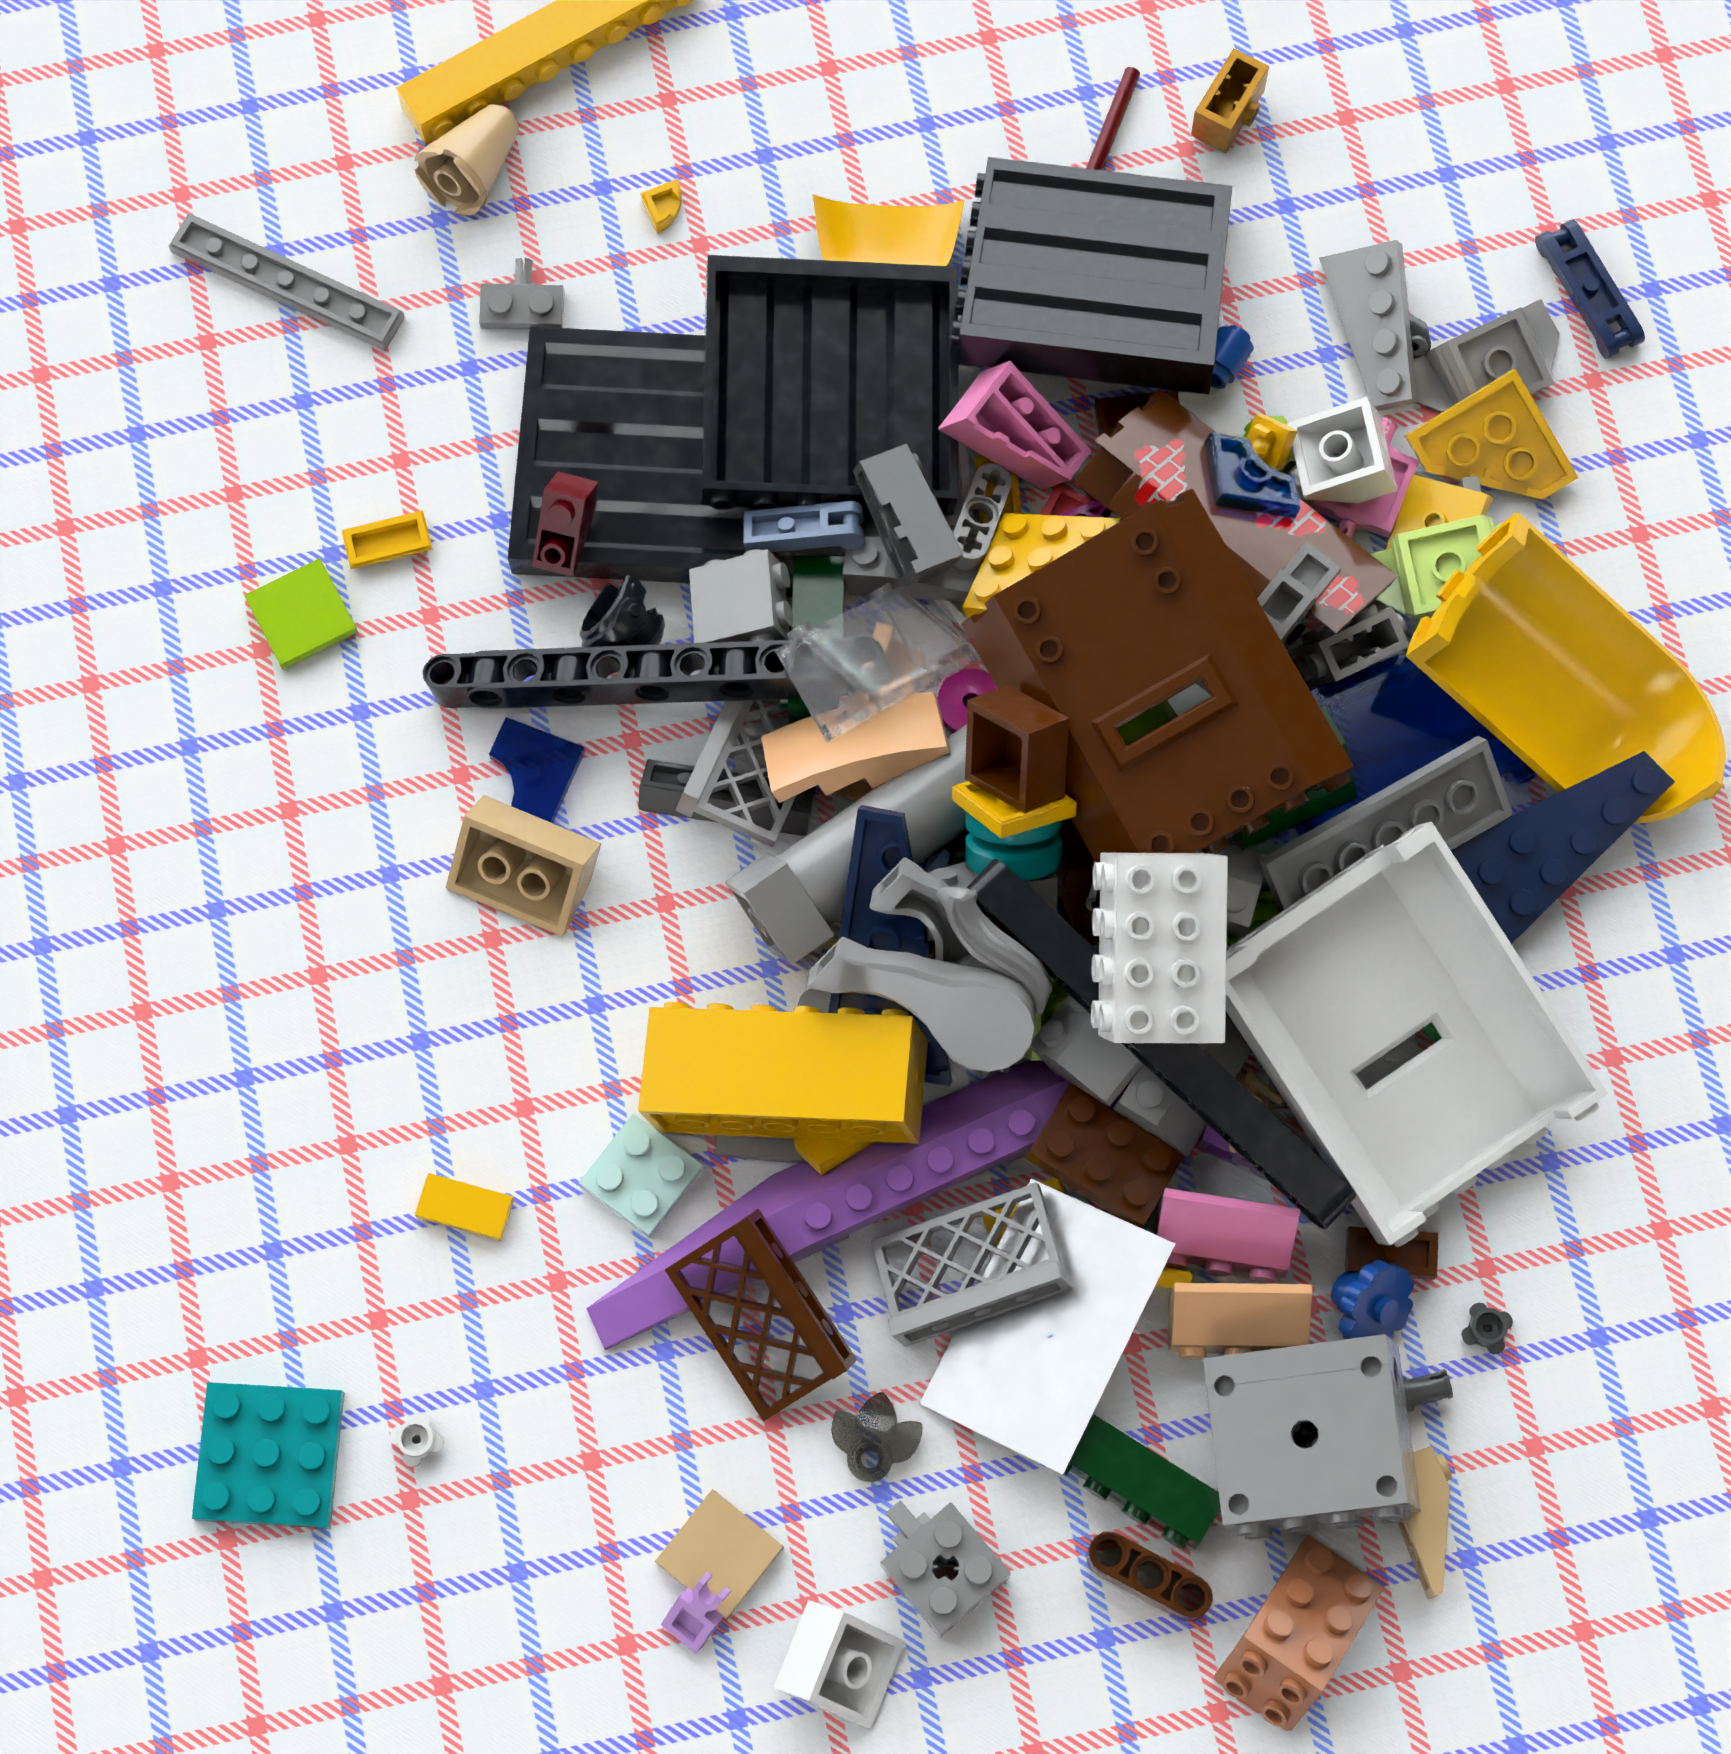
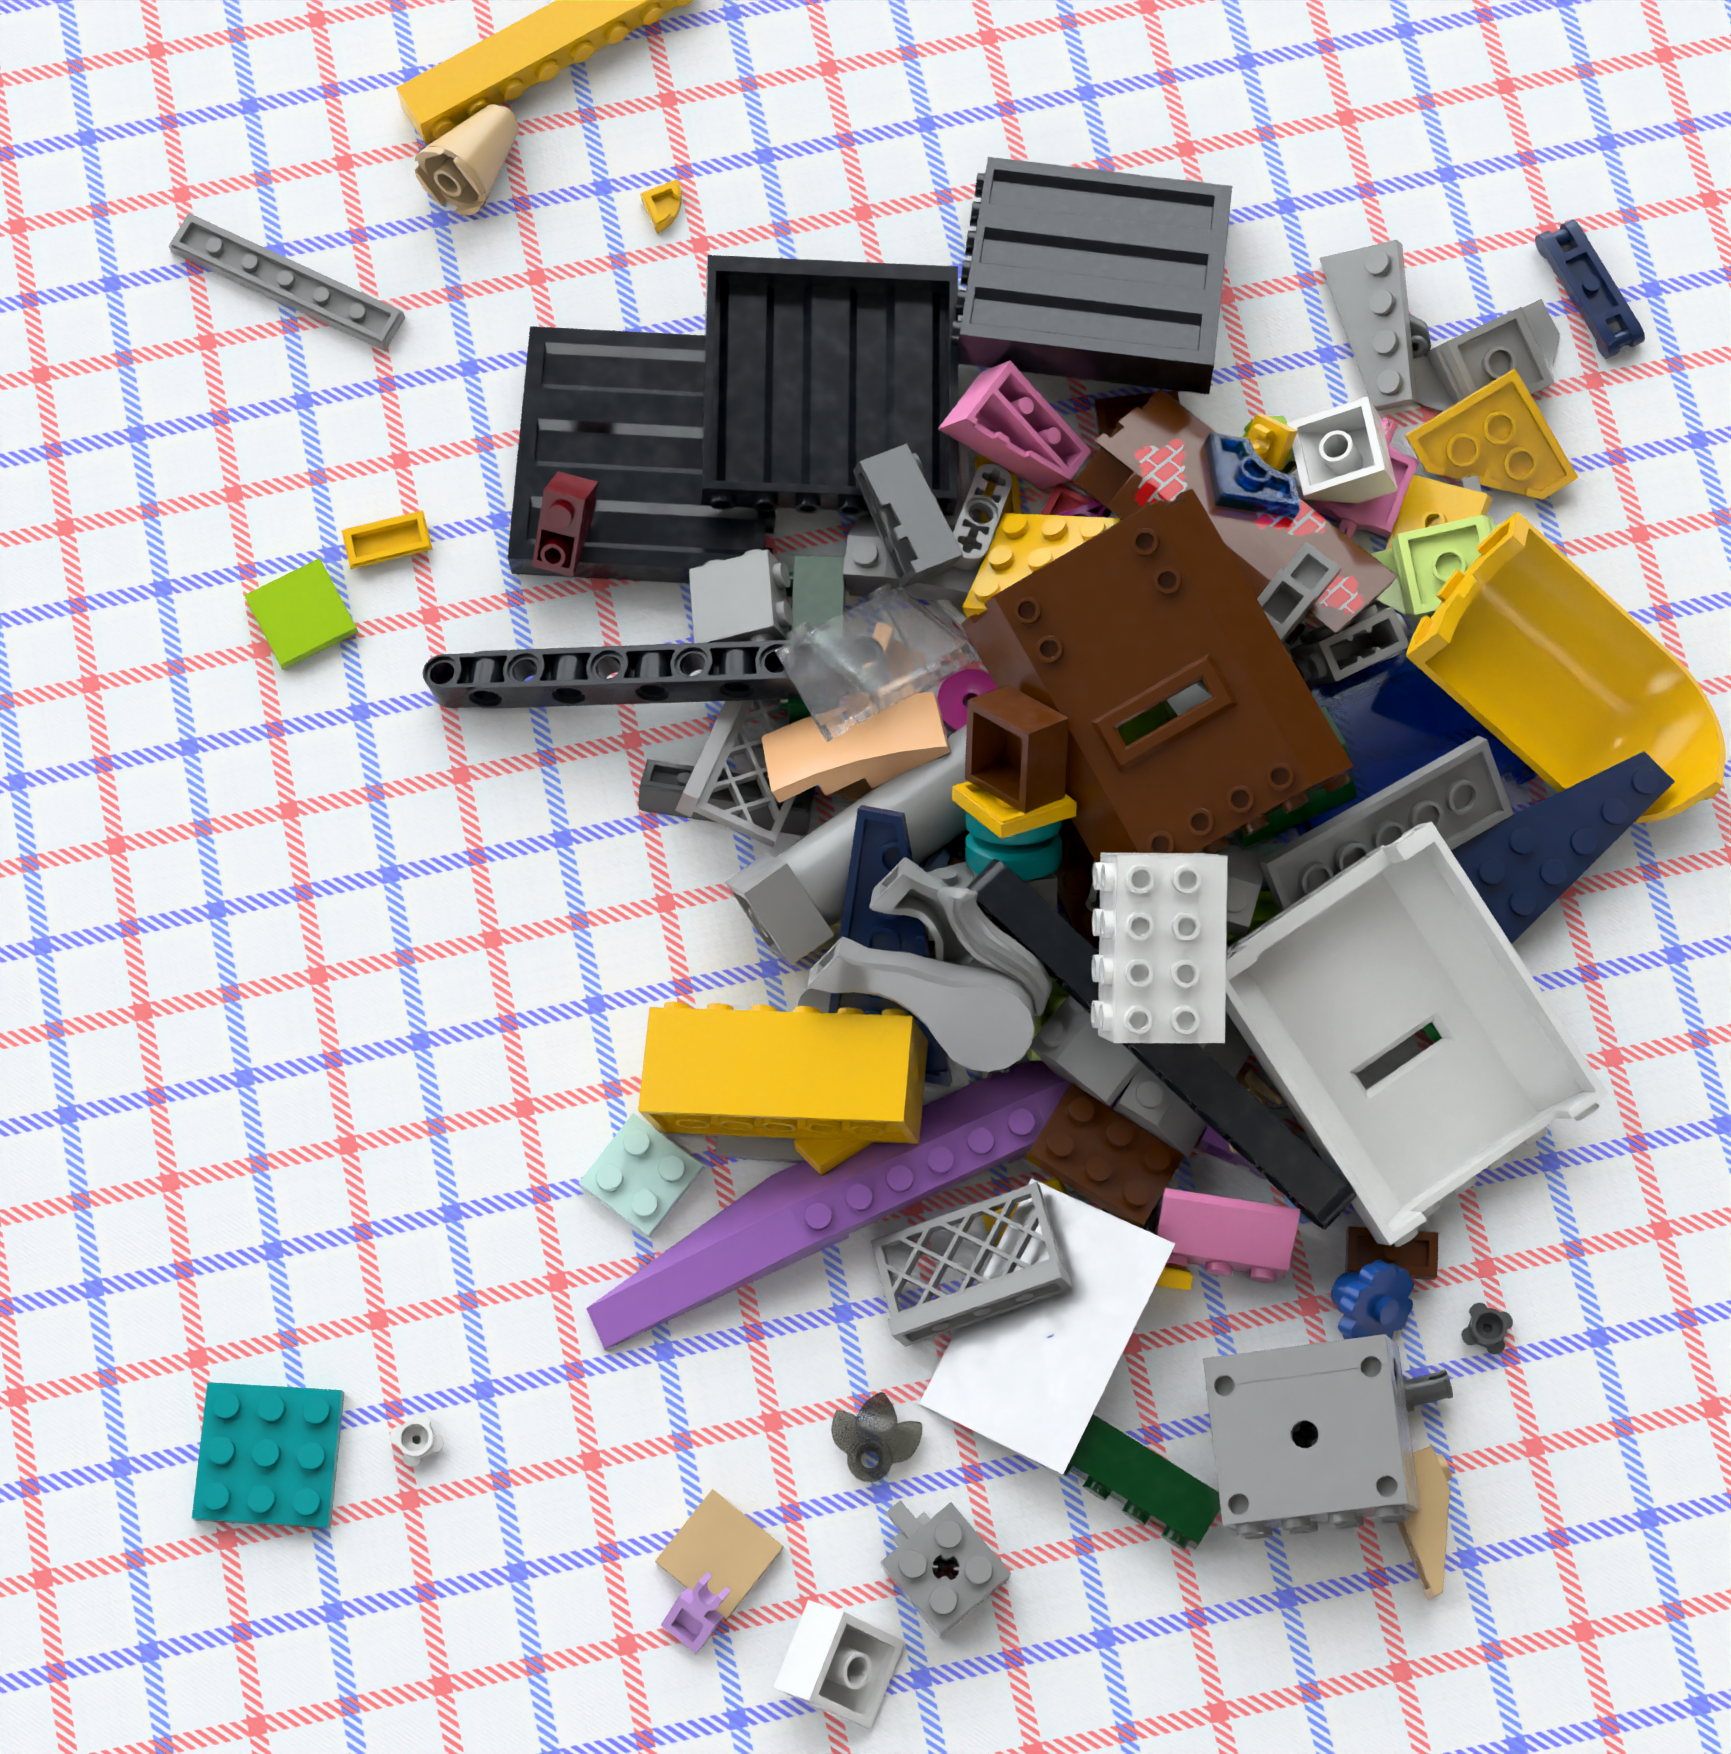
yellow tile [415,1173,514,1241] -> none
tan slope [445,795,602,937] -> none
light grey plate [479,258,564,329] -> none
clear blue tile [489,717,585,823] -> none
black helmet [580,575,665,647] -> none
reddish brown fence [665,1208,857,1422] -> none
sand blue plate [743,501,864,552] -> none
yellow piece [813,194,965,266] -> none
dark red bar [1086,67,1140,170] -> none
reddish brown beam [1086,1532,1213,1622] -> none
light nougat slope [1168,1283,1312,1360] -> none
pearl gold brick [1191,48,1269,154] -> none
blue brick [1211,325,1254,389] -> none
nougat bracket [1214,1534,1385,1731] -> none

